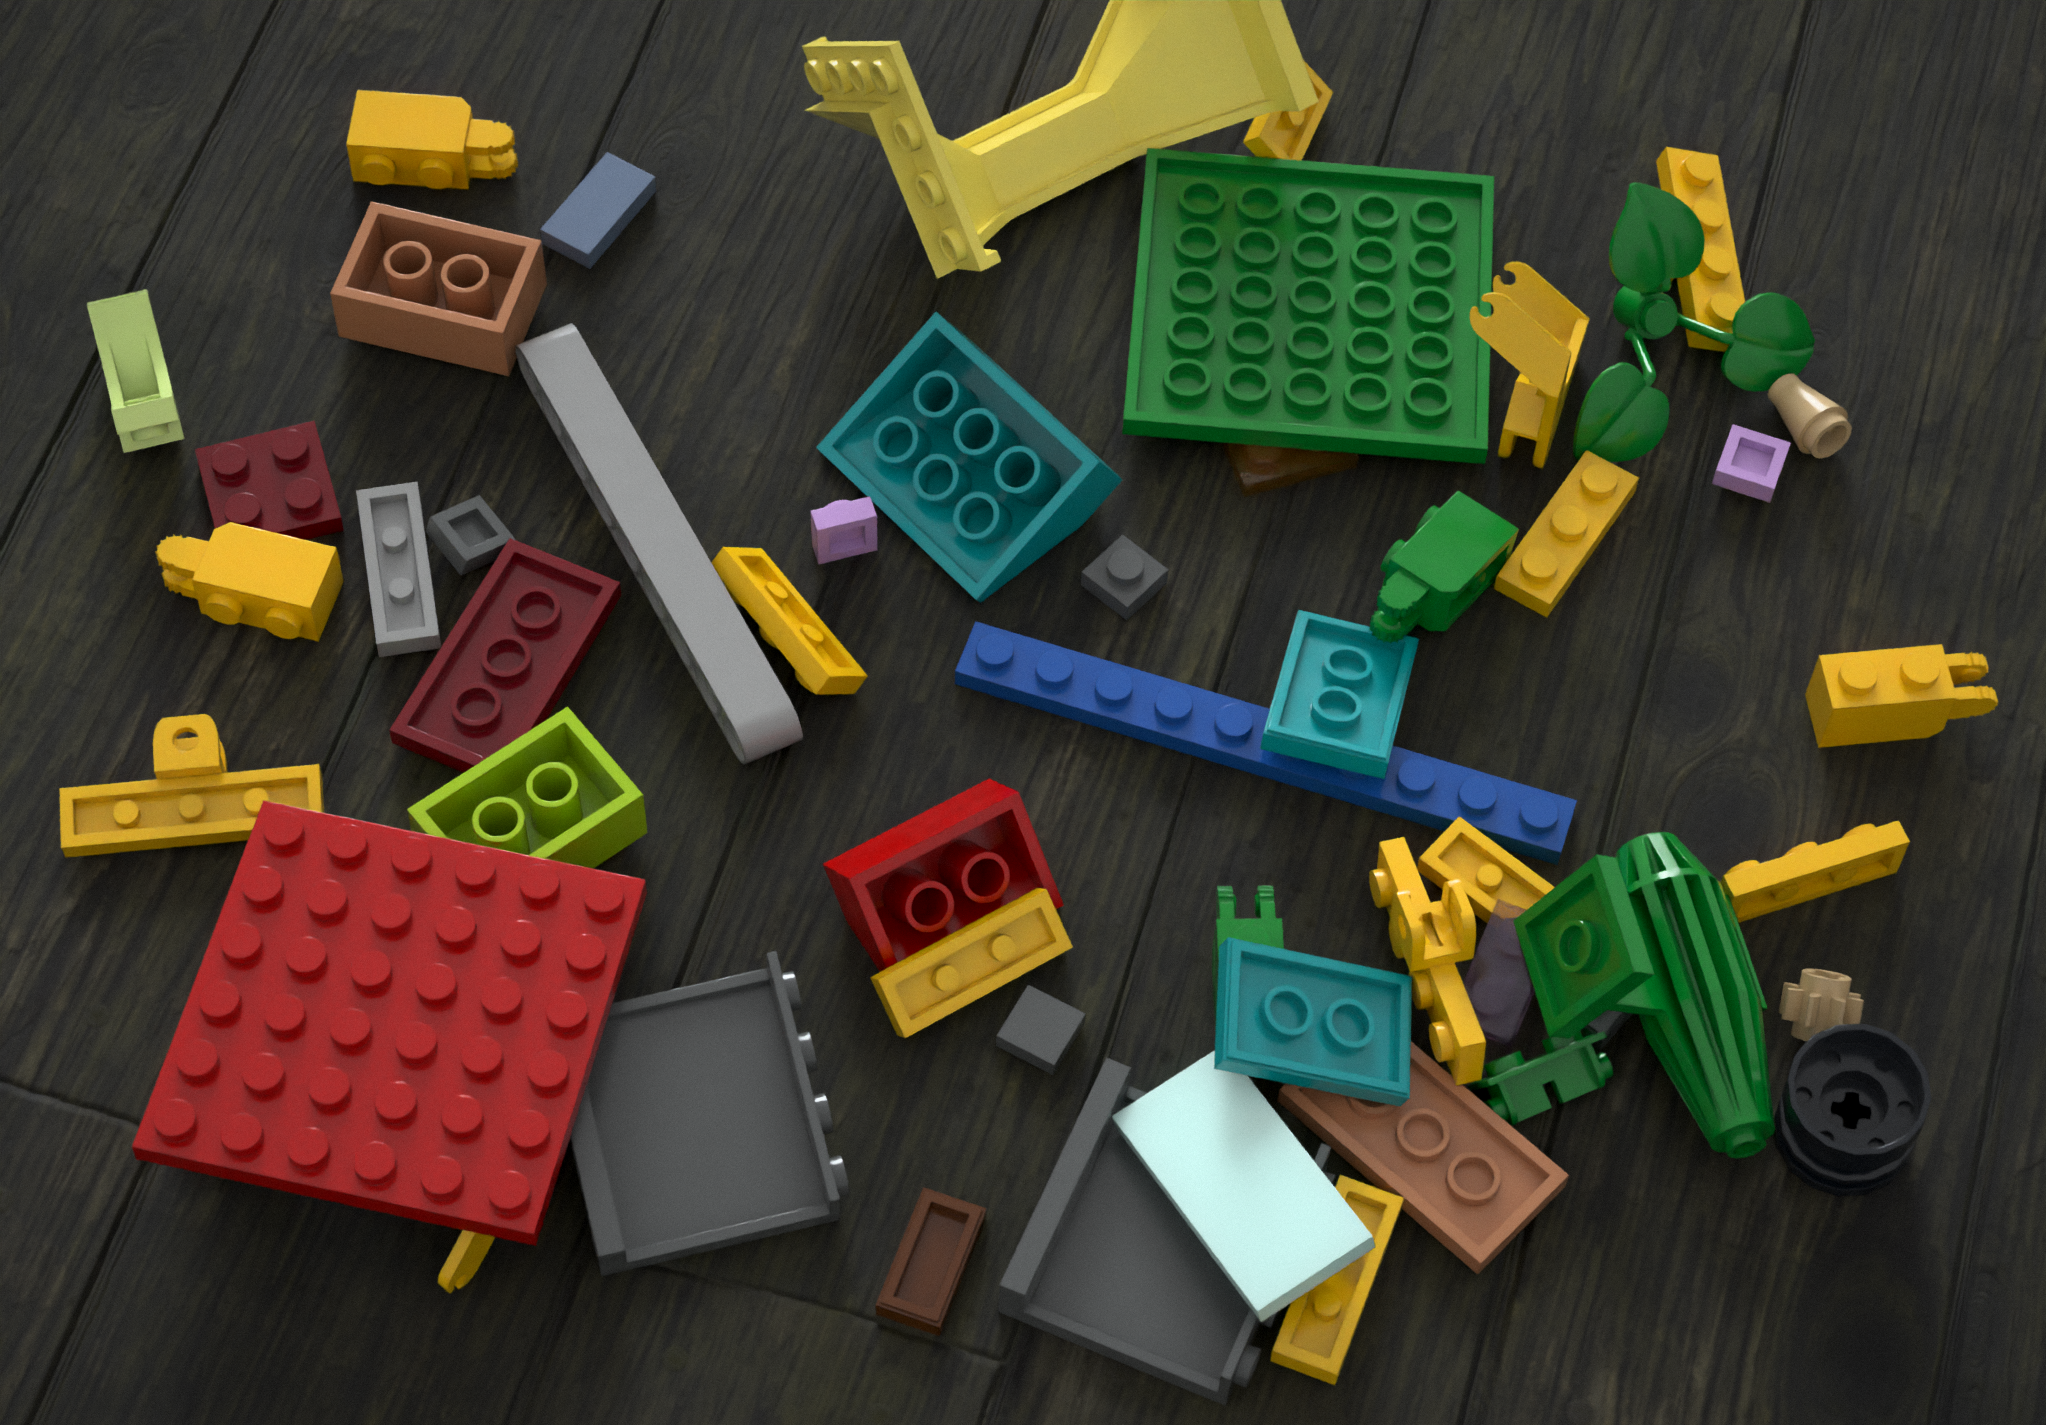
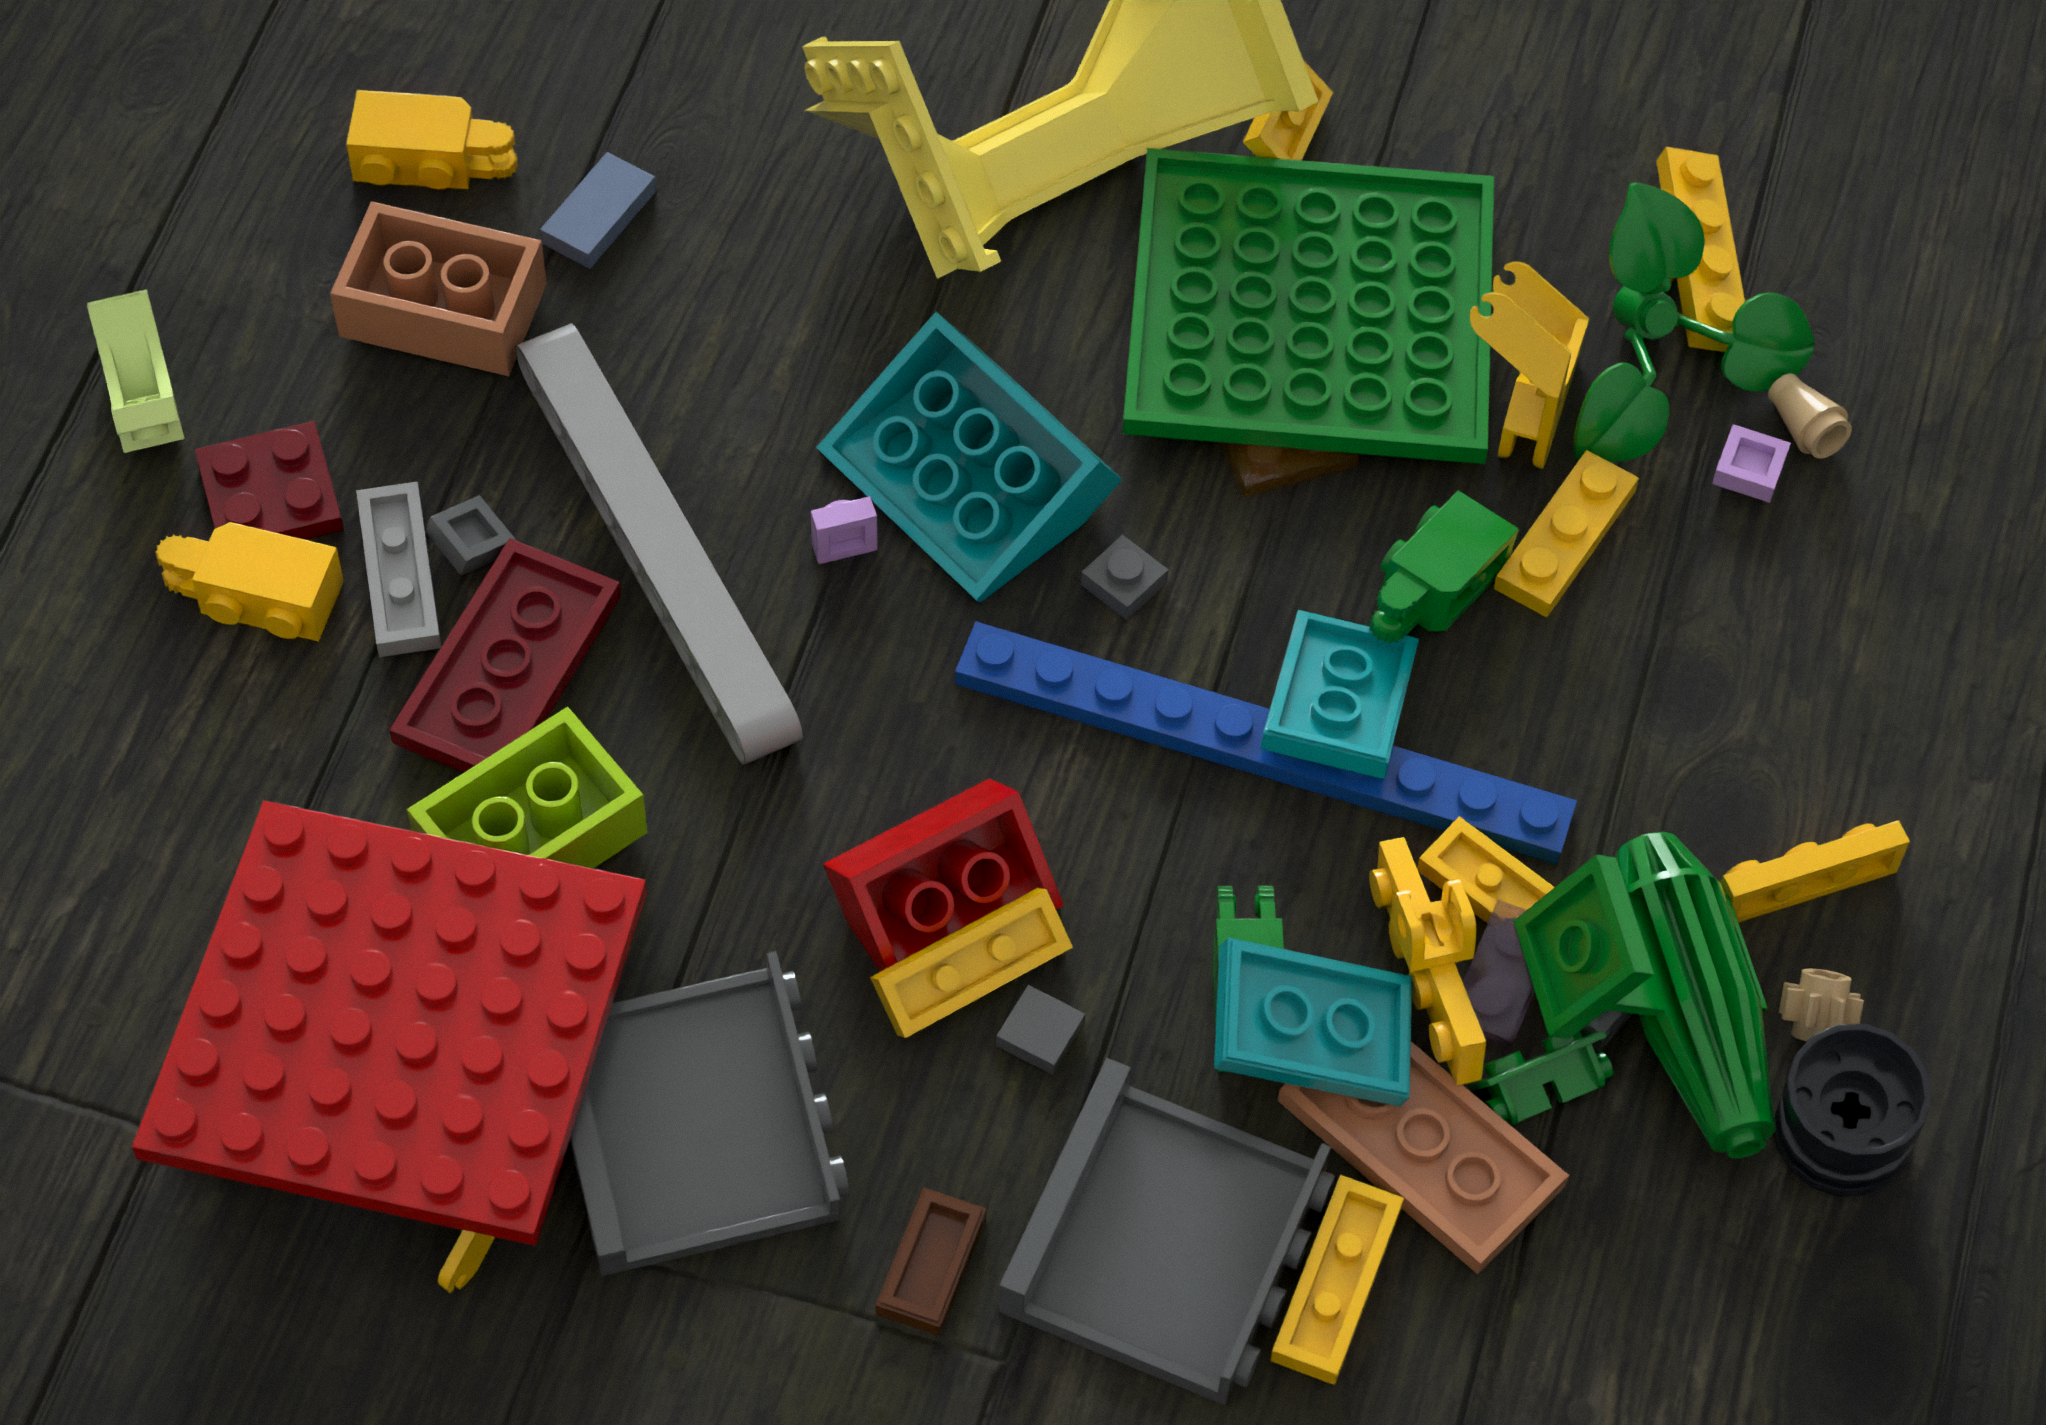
yellow plate [59,714,324,858] -> none
yellow plate [711,547,868,695] -> none
light aqua tile [1112,1050,1375,1322] -> none
yellow hinge [1805,644,1998,748] -> none

